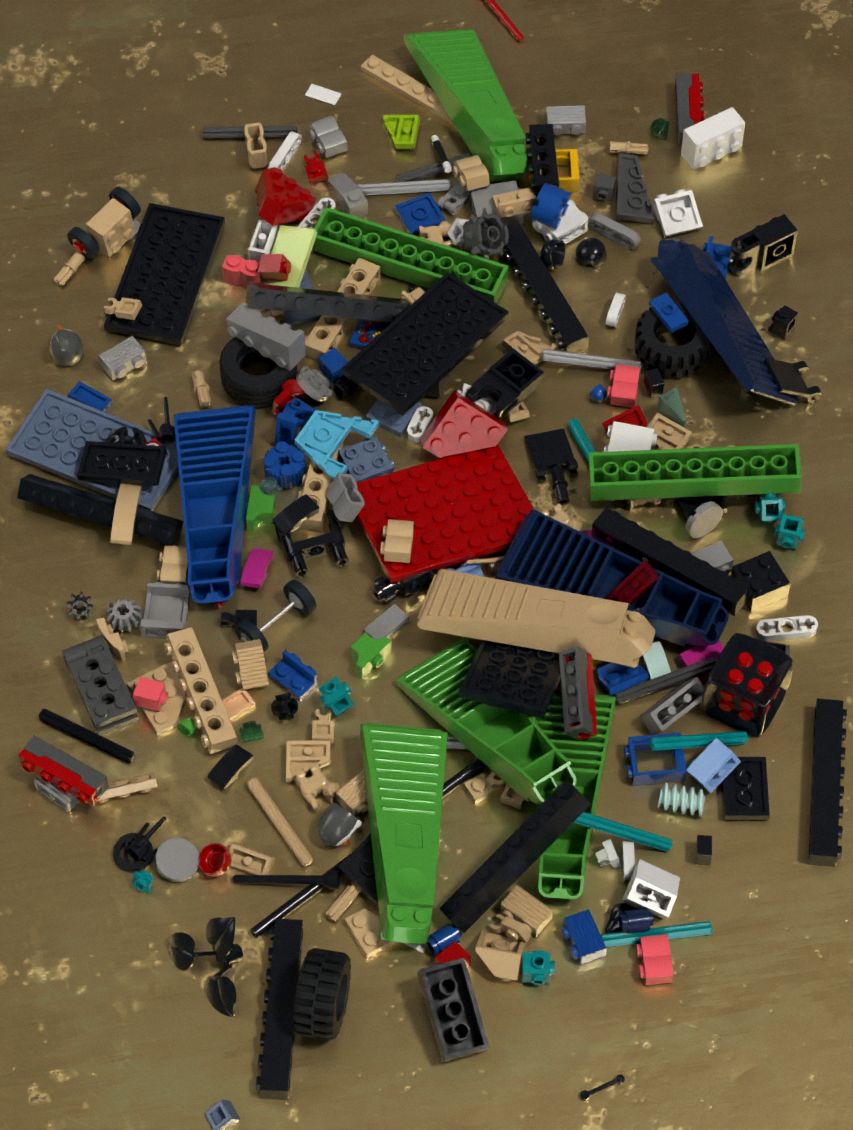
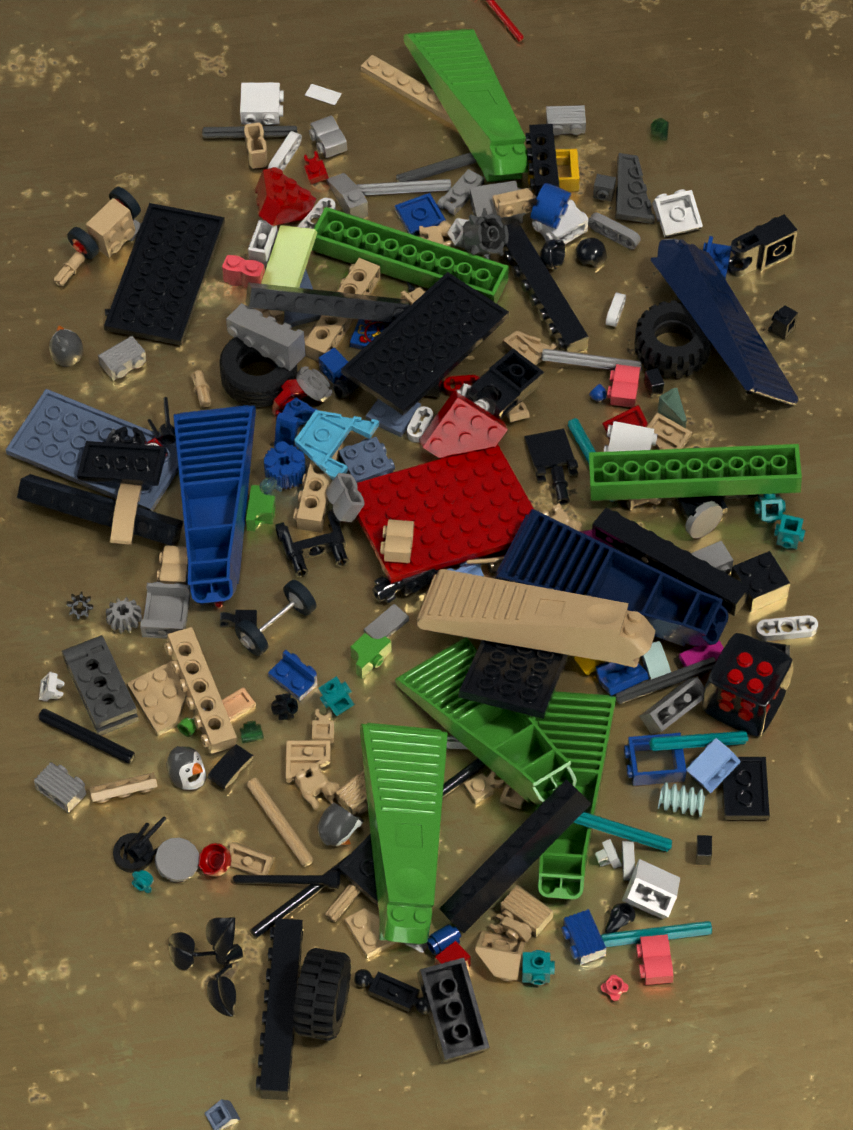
piece [18,735,109,806] -> none
blue tile [67,381,113,412] -> none
tan slope [96,617,128,661] -> none
tan plate [104,297,142,320] -> none
coral brick [133,677,168,711] -> none
tan brick [232,639,269,690] -> none
dark pink slope [240,548,273,588] -> none
red brick [258,254,291,281] -> none
black slope [272,494,319,536] -> none
lime wing [383,115,420,149] -> none
bar [431,135,452,173] -> none
tan brick [453,155,490,191] -> none
dark grey piece [559,646,597,741] -> none
black hinge [580,1074,625,1101] -> none
dark red hinge [605,561,660,608] -> none
tan axle [610,141,648,155] -> none
dark blue brick [618,908,653,934] -> none
blue plate [649,293,689,333] -> none
piece [675,74,704,145] -> none
white brick [681,107,745,170] -> none
black flag [764,358,822,403] -> none
black brick [808,698,847,867] -> none
none -> white tile [39,672,64,702]
none -> piece [166,746,206,790]
none -> white brick [240,82,284,125]
none -> black plate [354,969,428,1015]
none -> red beam [443,375,480,396]
none -> coral plate [601,975,628,1001]

